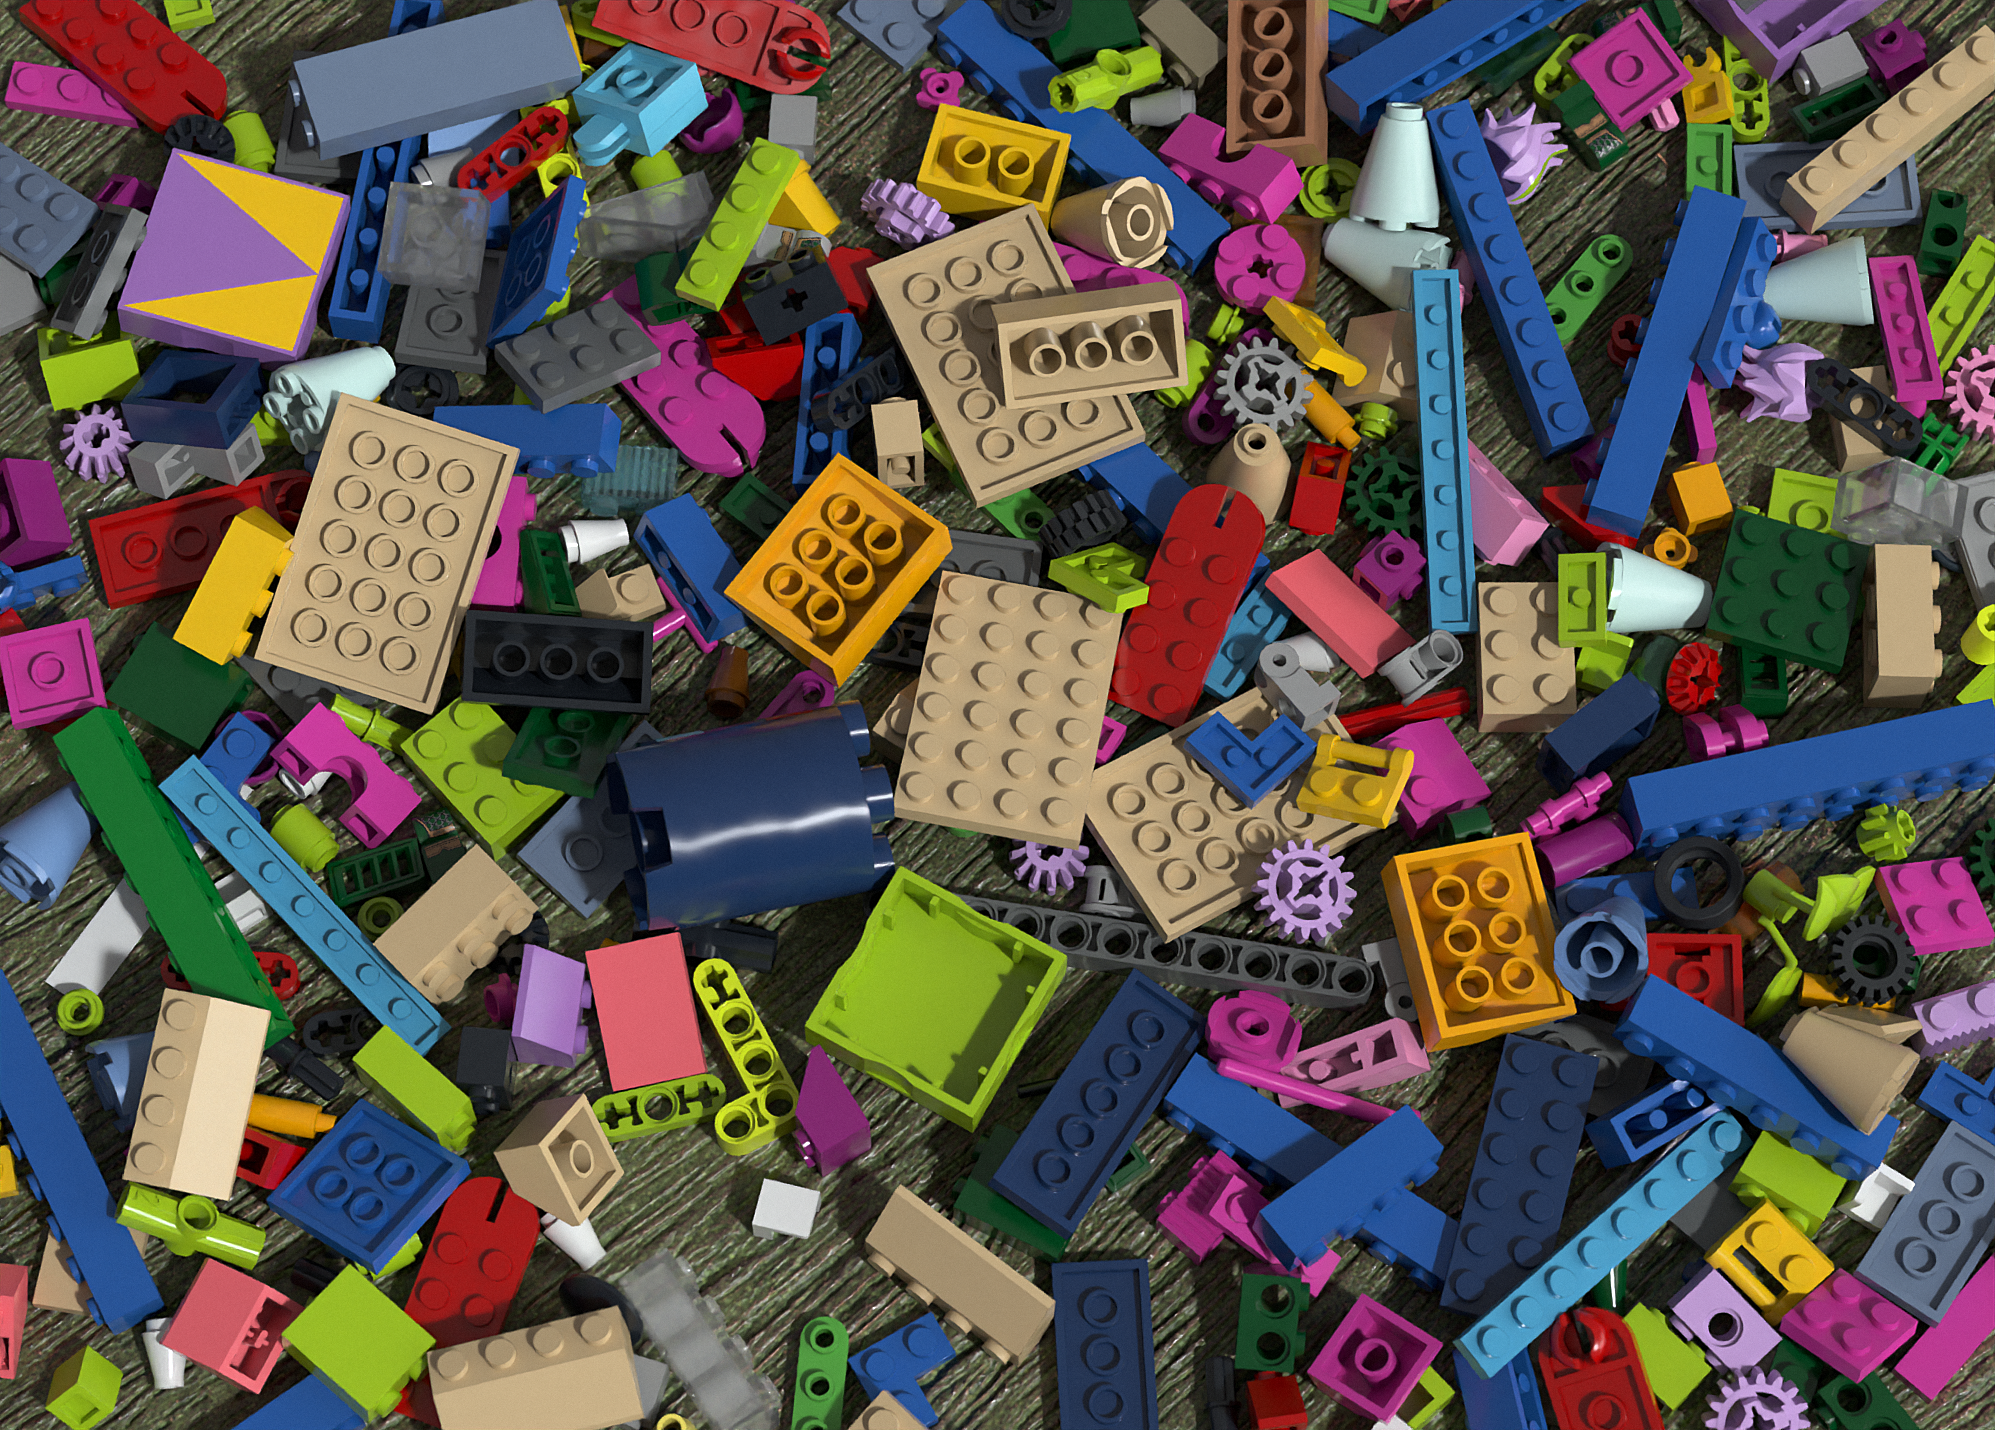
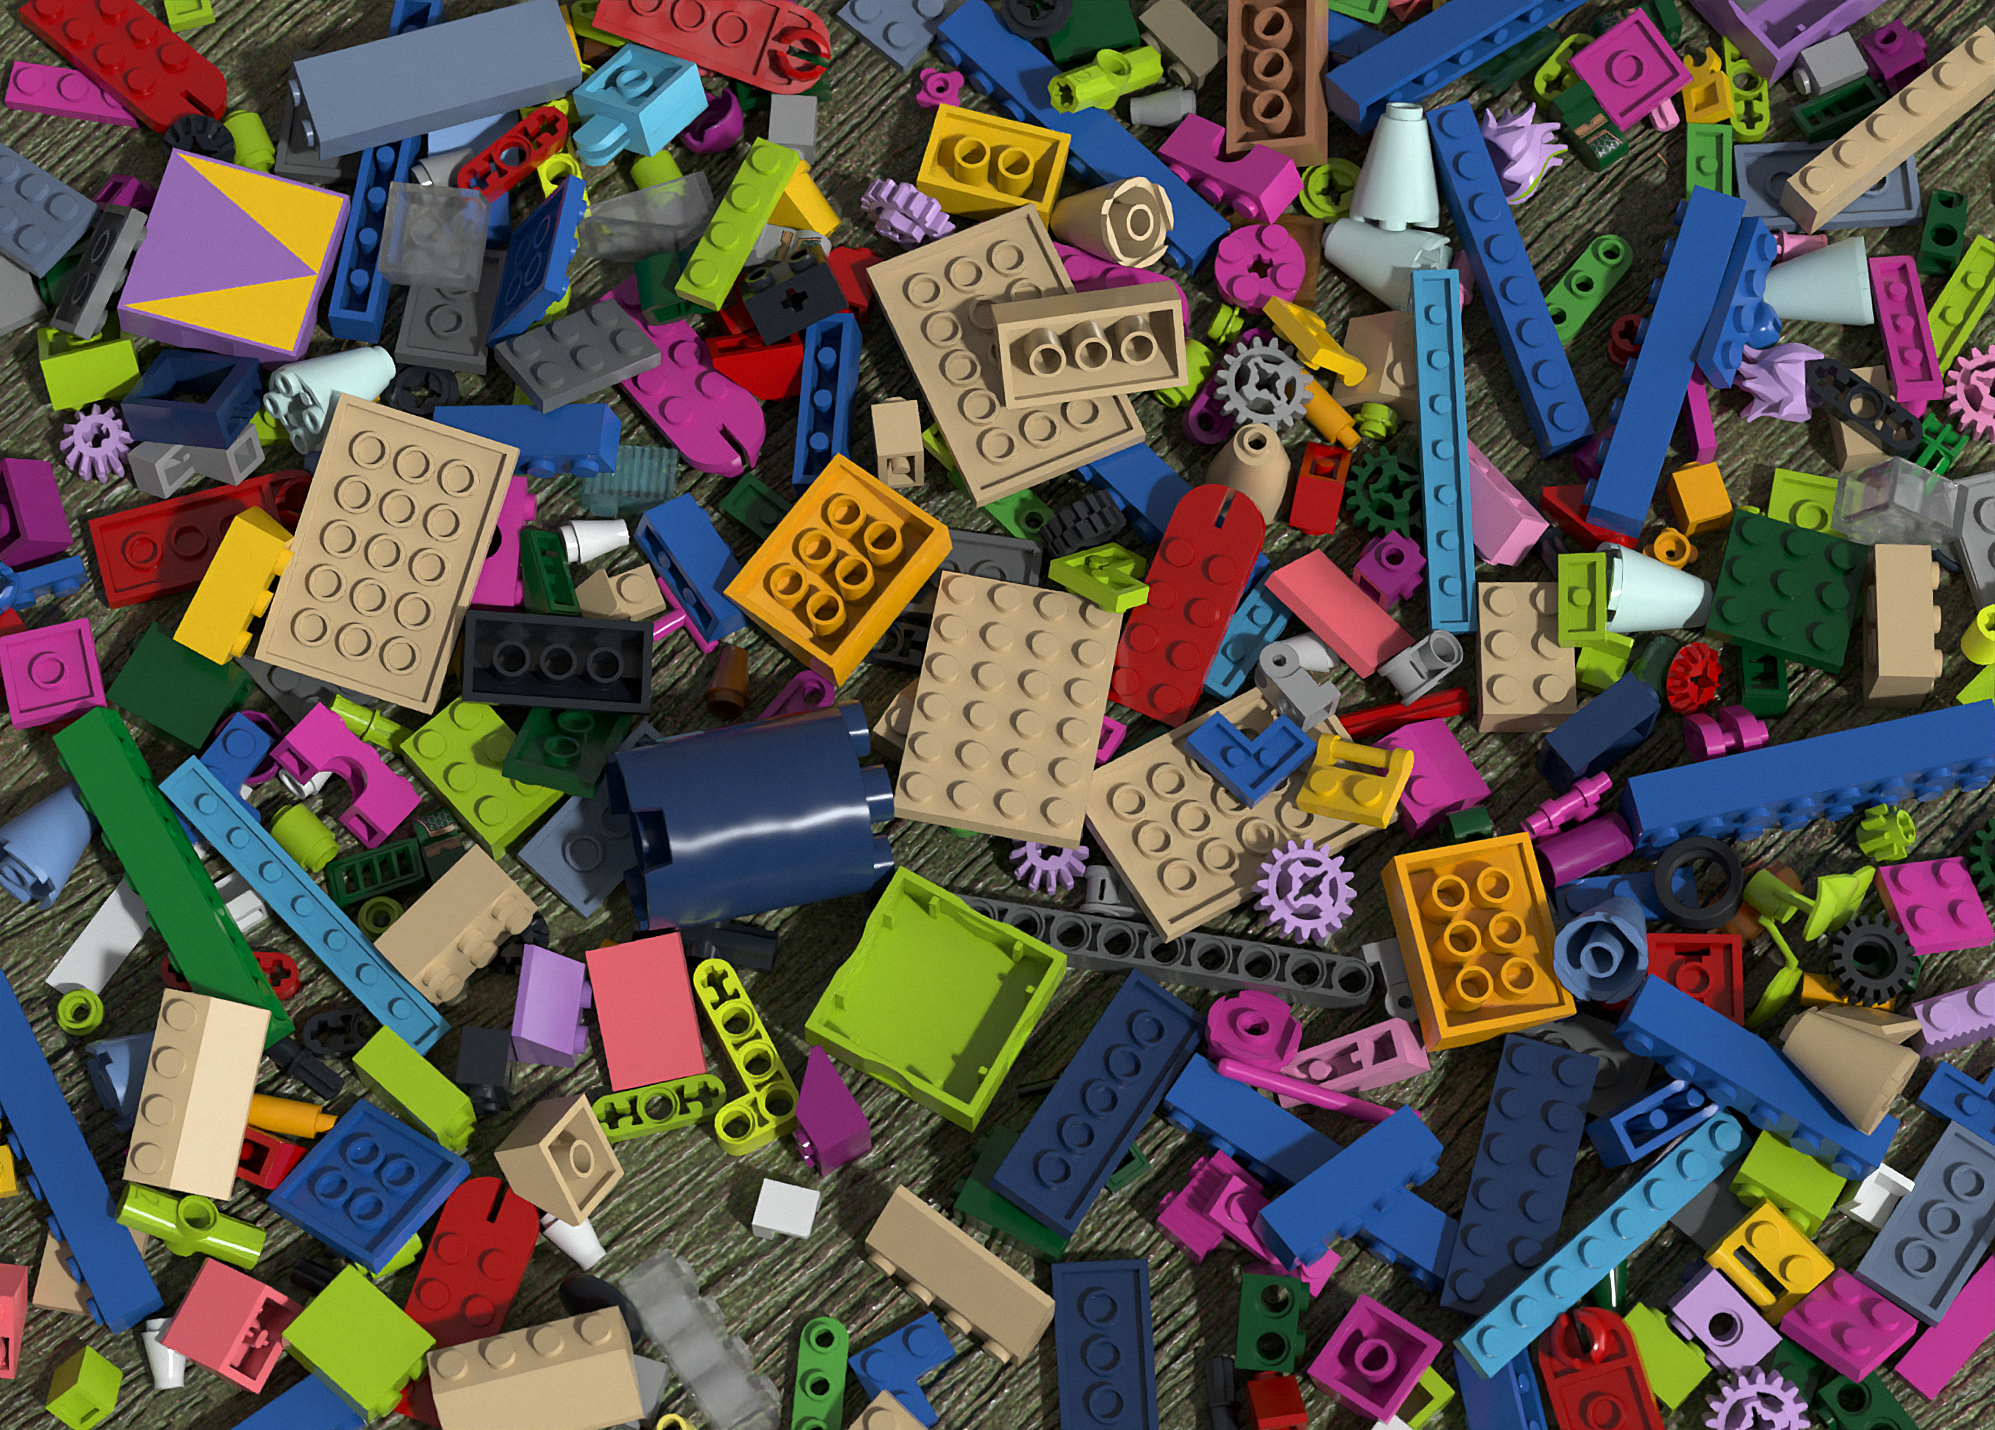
dark pink plate [483,973,518,1027] -> none
black beam [811,338,915,434] -> none

